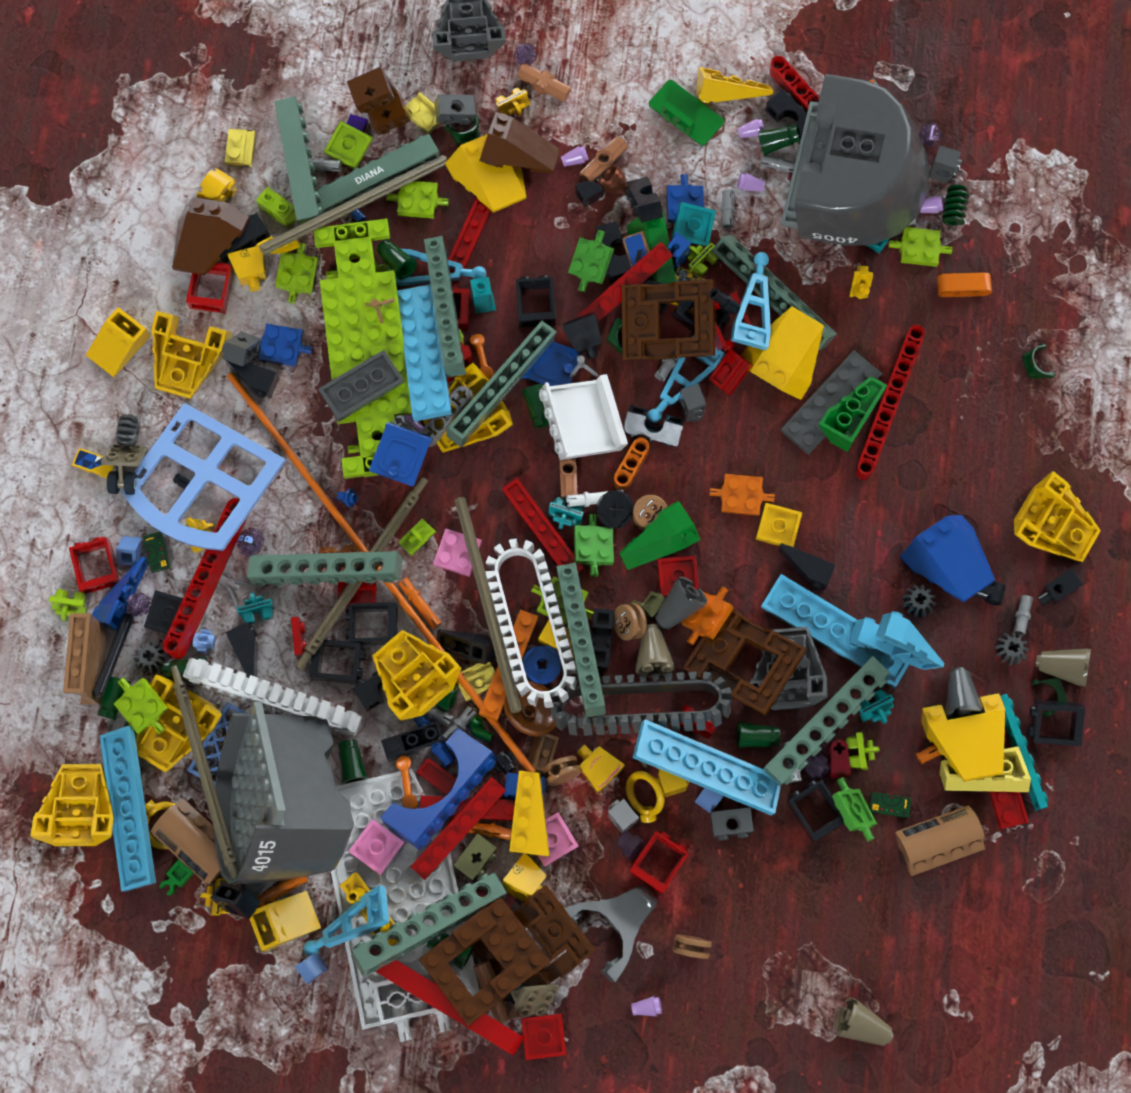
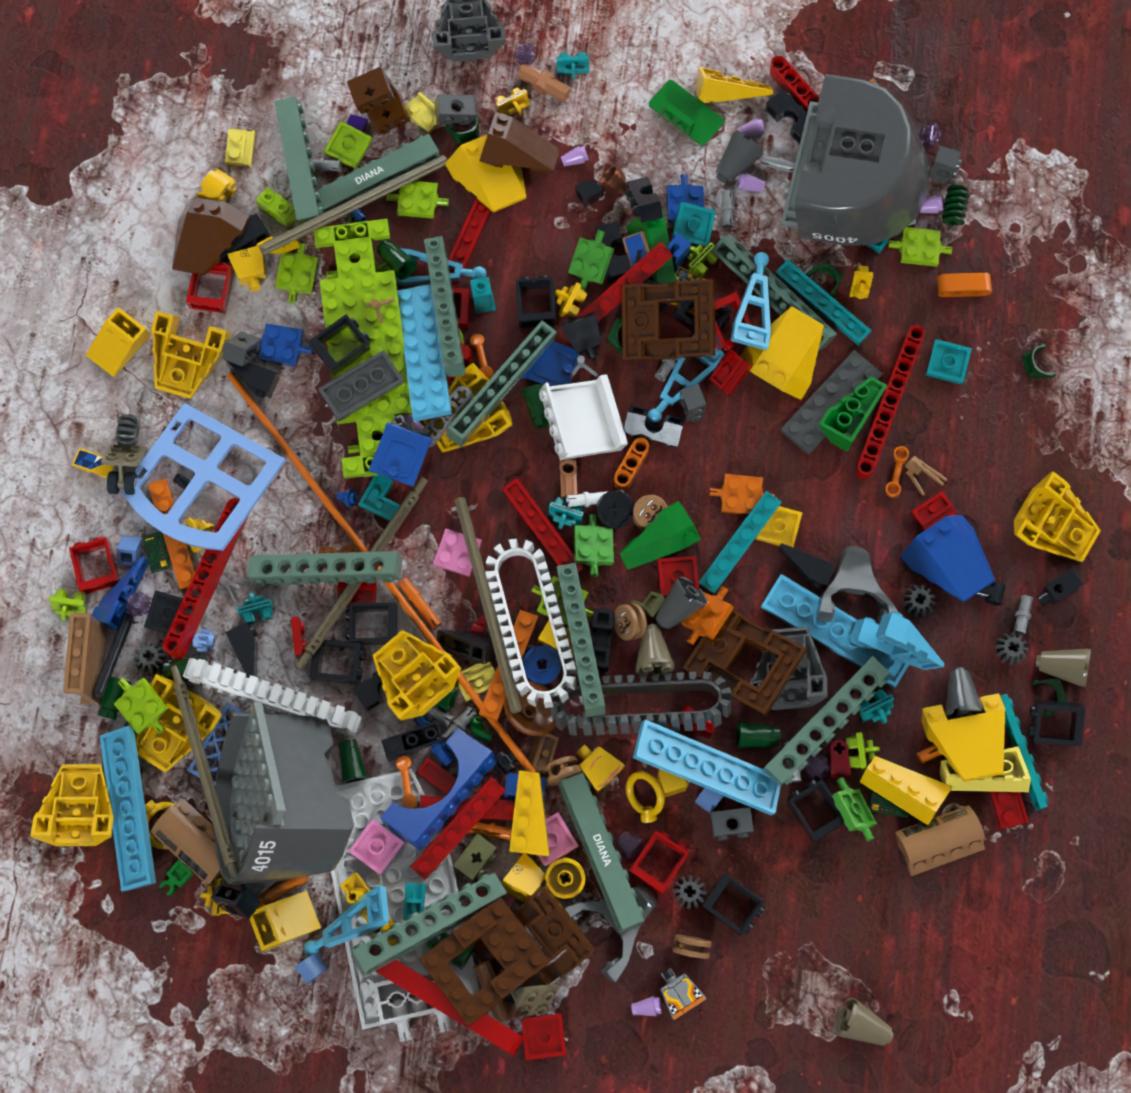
clear purple head [237,527,265,557] -> none
lime hips [398,518,436,556] -> none
nougat piece [579,136,628,182] -> none
light grey brick [607,799,639,834] -> none
black axle [709,288,740,314] -> none
dark green plant [758,124,801,155] -> none
none -> orange plate [148,478,196,590]
none -> black window [309,314,371,375]
none -> teal plate [358,475,400,522]
none -> teal hips [402,883,426,920]
none -> red piece [471,615,486,635]
none -> yellow brick [545,858,585,900]
none -> yellow hips [554,282,587,318]
none -> teal hips [557,52,589,79]
none -> sand green brick [558,773,645,933]
none -> torso [660,968,706,1020]
none -> dark grey gear [672,875,707,910]
none -> teal plate [699,491,782,594]
none -> black window [701,873,765,936]
none -> dark grey cone [715,131,764,183]
none -> teal plate [775,260,872,346]
none -> dark green helmet [806,261,844,297]
none -> dark grey animal [816,546,898,625]
none -> yellow wedge [860,756,952,825]
none -> orange bar [885,446,909,498]
none -> medium nougat plant [905,456,947,496]
none -> red plate [910,491,958,531]
none -> teal plate [926,339,972,385]

